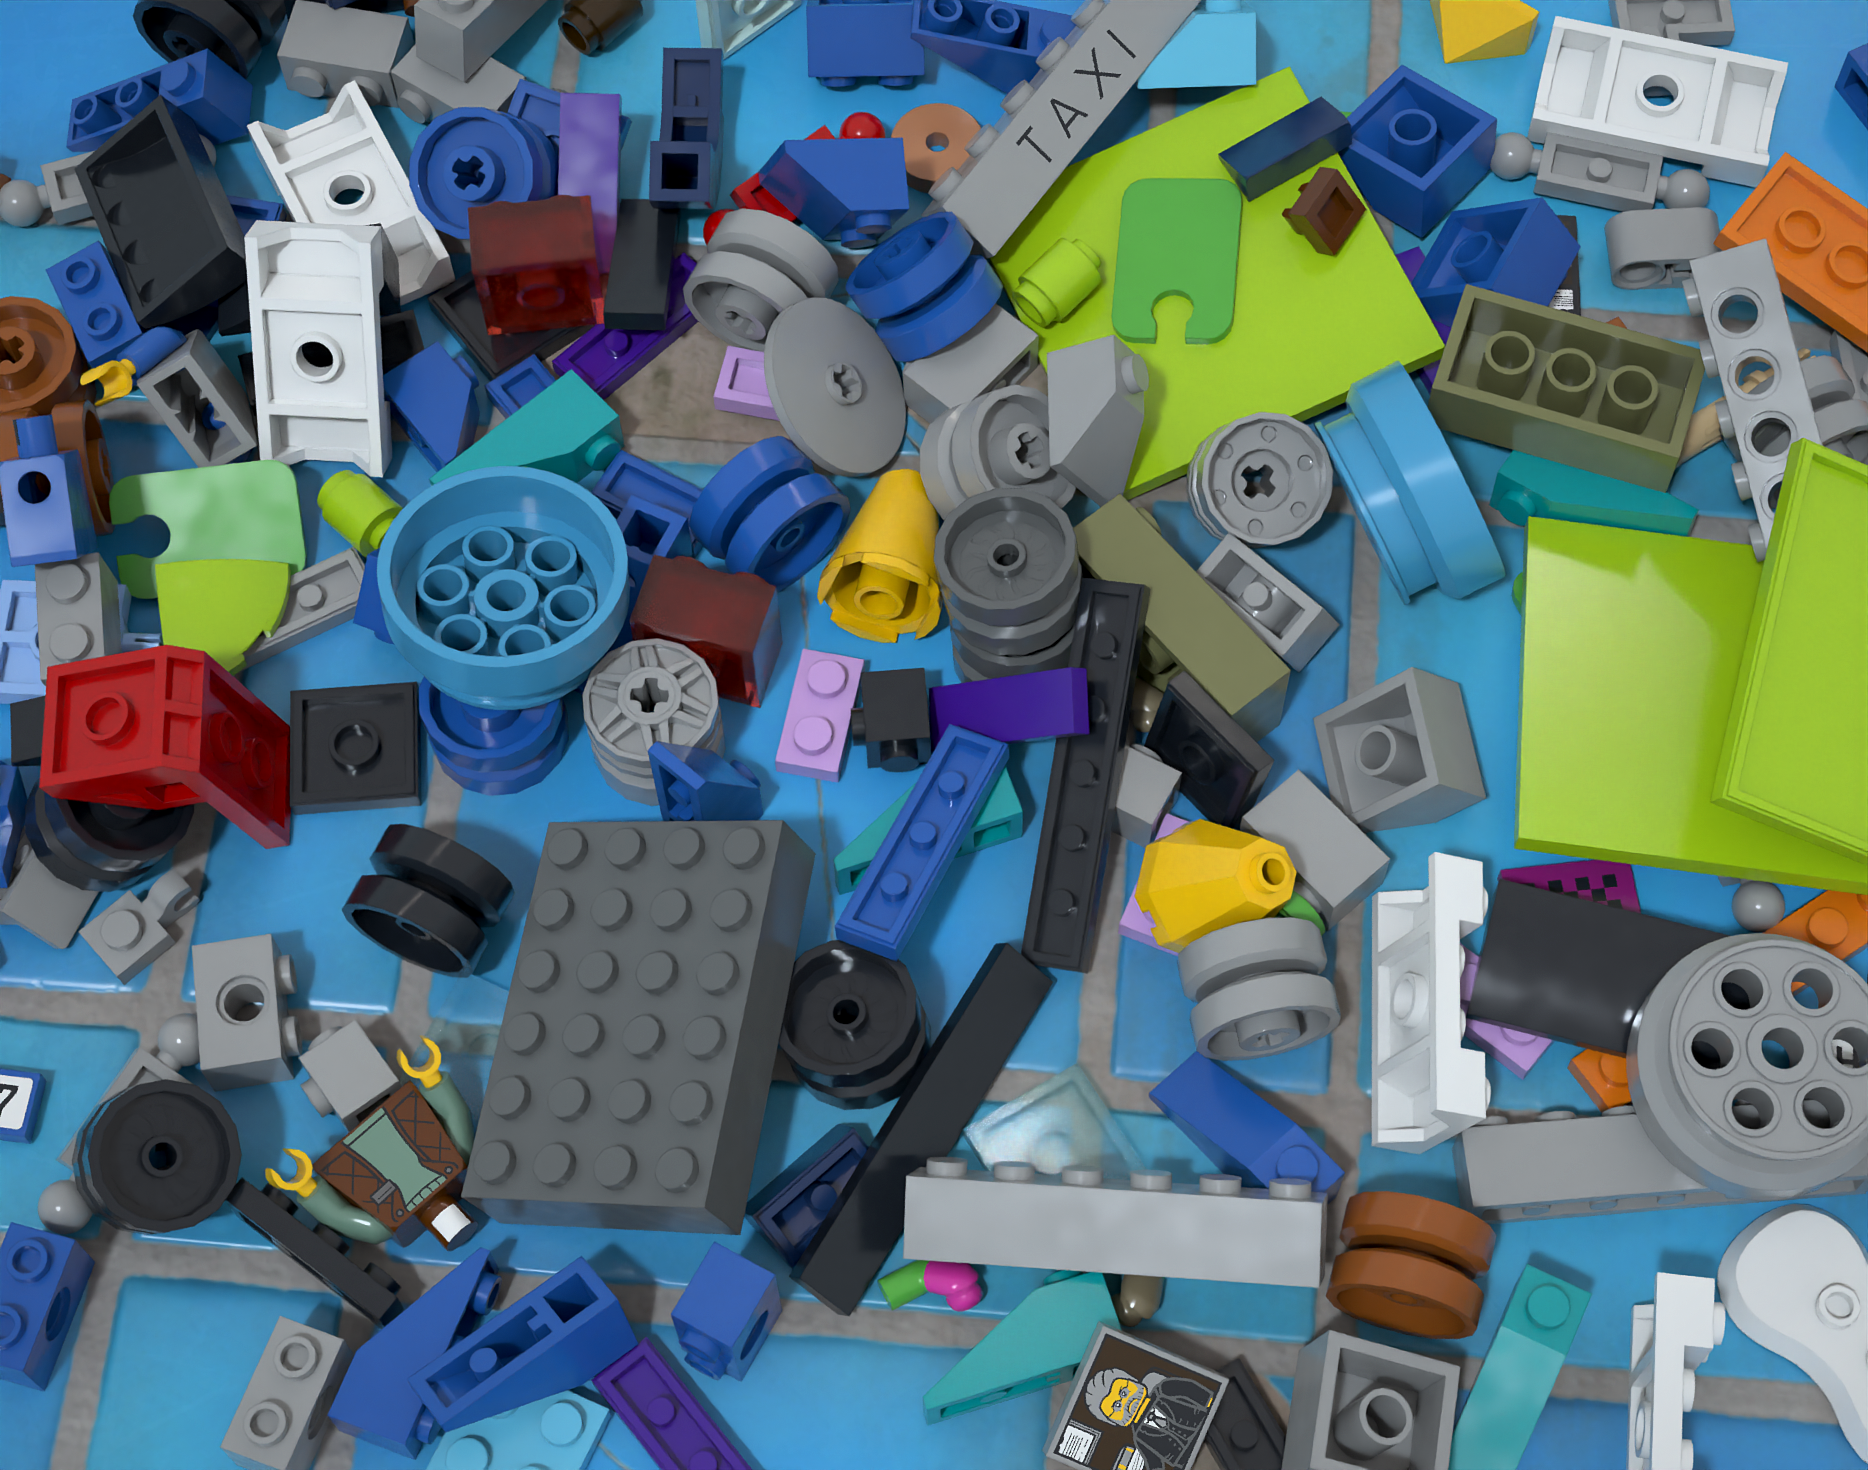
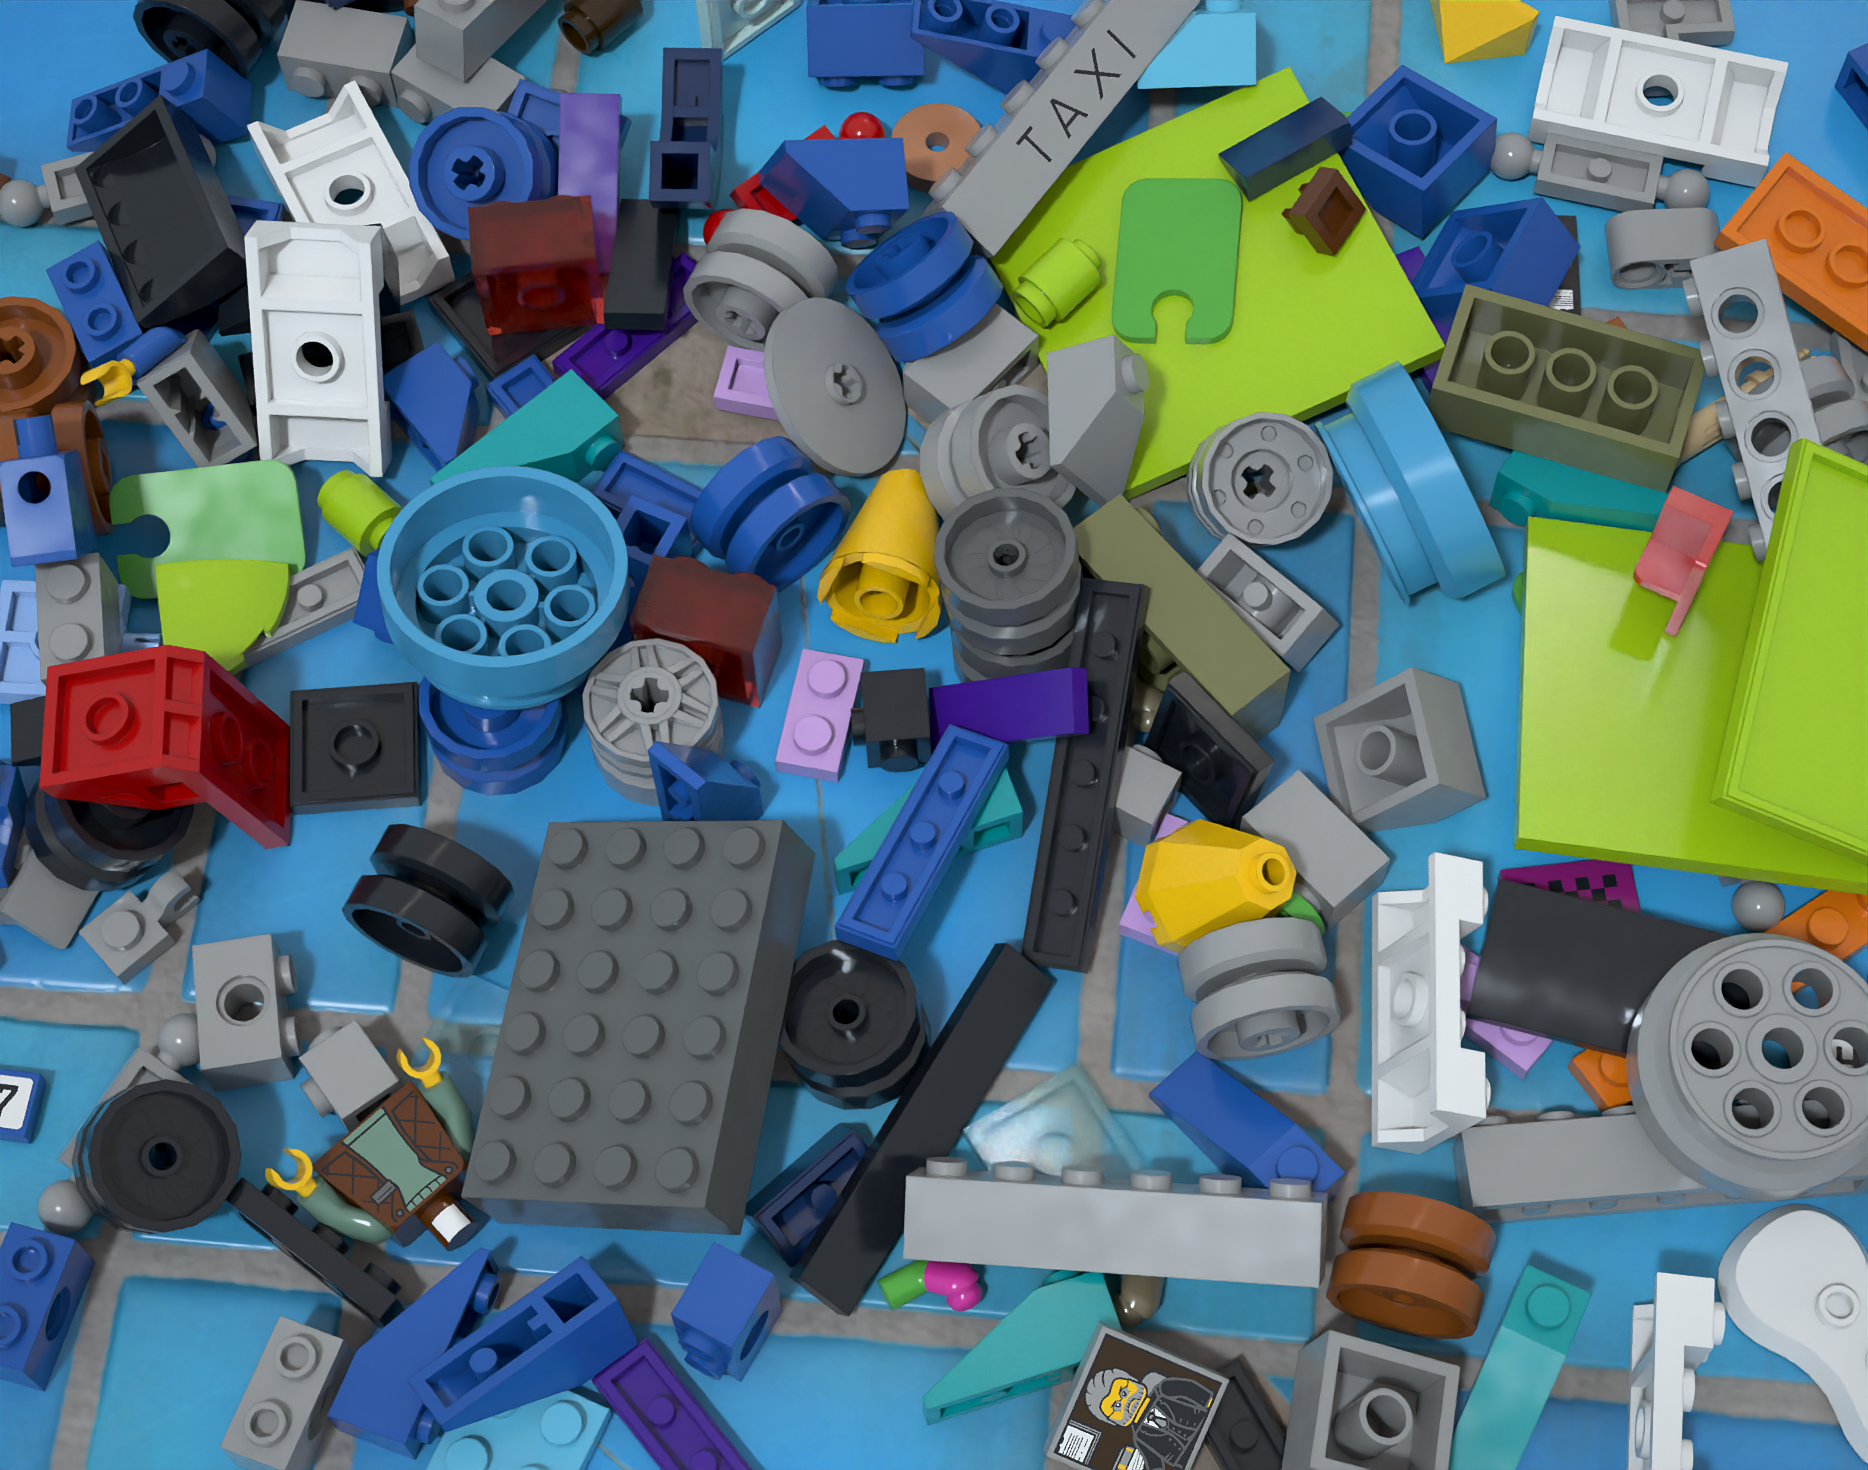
none -> panel [1633,485,1734,637]

